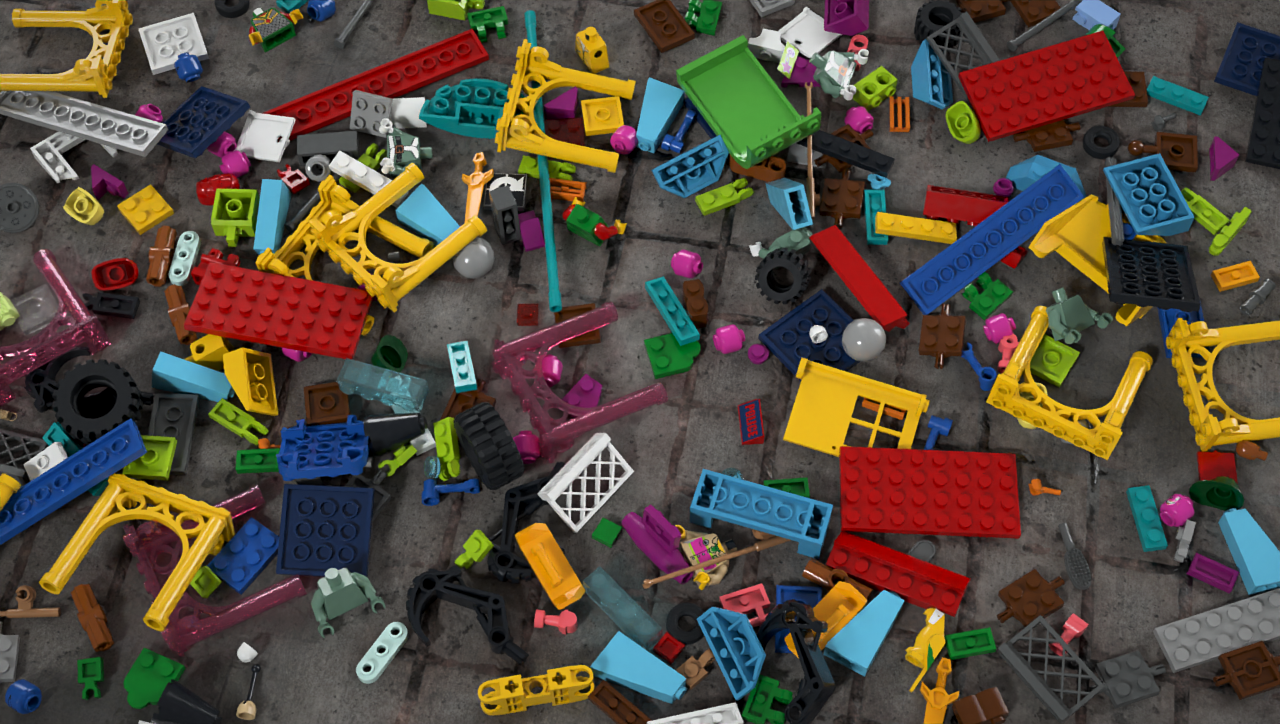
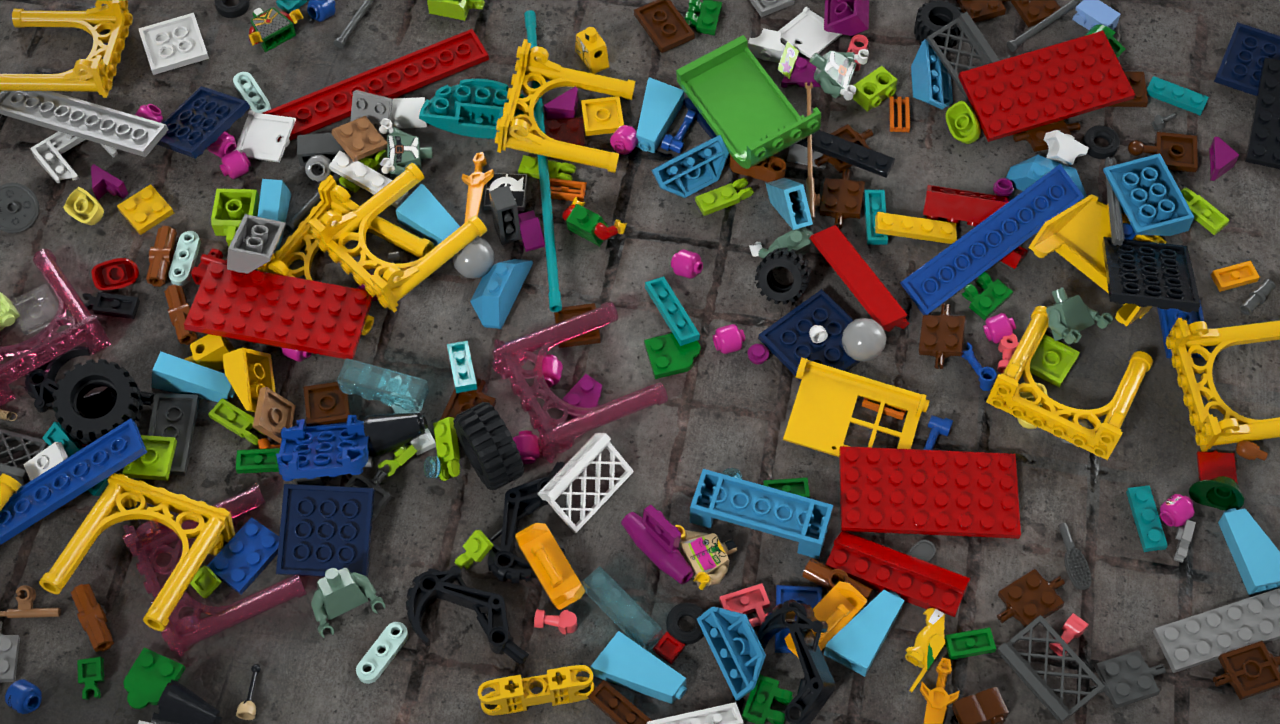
blue head [174,52,203,83] -> none
red piece [196,174,240,205] -> none
white hinge [237,642,258,663] -> none
red plate [277,164,310,194] -> none
dark green piece [371,335,408,376] -> none
blue brick [422,479,480,506] -> none
green plate [467,6,508,43] -> none
clear red plate [517,304,539,326] -> none
green tile [592,518,622,548] -> none
medium nougat piece [642,529,791,589] -> none
medium nougat plate [675,649,715,690] -> none
reddish brown brick [683,279,708,329] -> none
slope [738,399,764,445] -> none
dark pink head [844,106,874,134] -> none
medium azure plate [867,174,891,190] -> none
orange hand [1028,479,1061,496] -> none
magenta tile [1186,553,1239,594] -> none
lime hinge [1208,207,1252,256] -> none
none -> light grey slope [227,214,286,274]
none -> light aqua plate [233,72,271,113]
none -> medium nougat plate [253,387,296,444]
none -> medium nougat plate [332,116,388,162]
none -> dark azure wedge [470,259,533,329]
none -> white brick [1044,130,1089,166]

